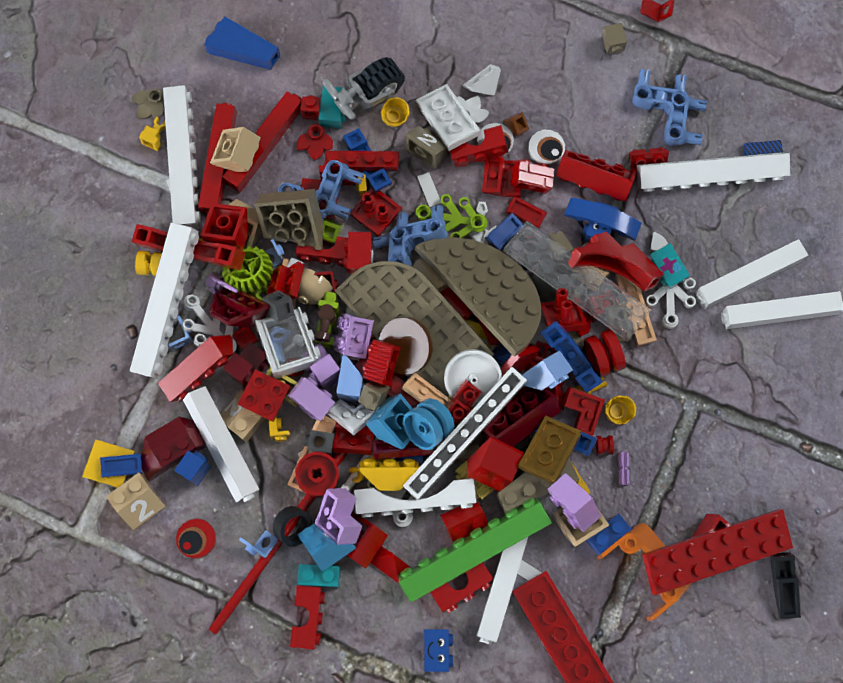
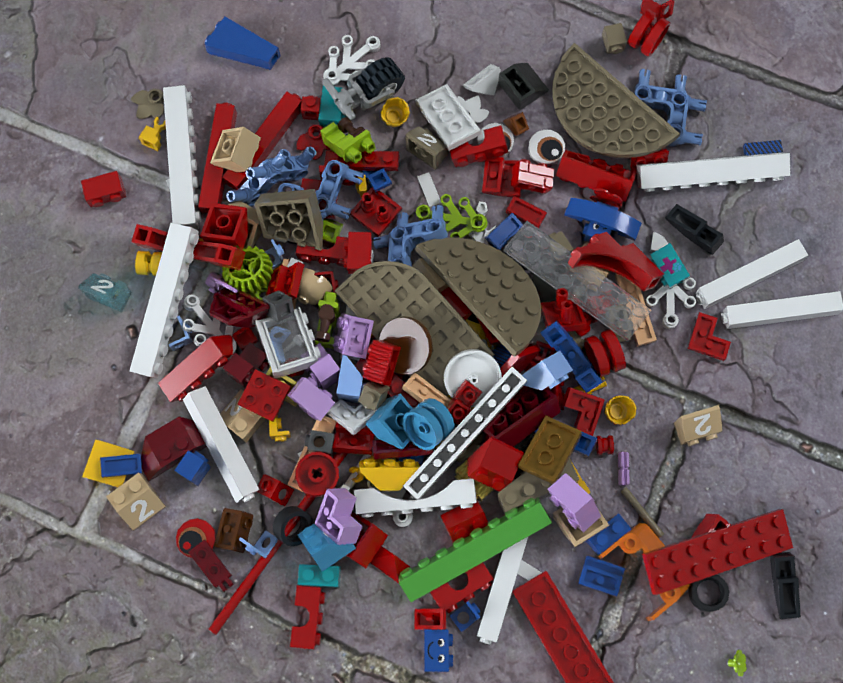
none -> clear light blue slope [78,273,132,312]
none -> red brick [81,171,126,207]
none -> dark red hinge [188,539,234,592]
none -> reddish brown bracket [214,508,253,553]
none -> medium blue pin [226,147,317,206]
none -> red bracket [257,474,294,506]
none -> lime hips [320,117,376,164]
none -> white plant [323,35,380,86]
none -> red slope [414,608,446,630]
none -> blue bracket [450,601,481,632]
none -> pearl dark grey slope [498,62,549,111]
none -> dark tan plate [552,43,680,158]
none -> blue plate [578,556,625,597]
none -> red plate [590,188,623,210]
none -> dark tan bar [620,487,664,538]
none -> red wheel [627,9,671,57]
none -> black slope [665,204,724,255]
none -> tan slope [674,405,722,447]
none -> red plate [687,312,731,361]
none -> black tyre [688,574,729,612]
none -> lime plant [728,650,747,677]

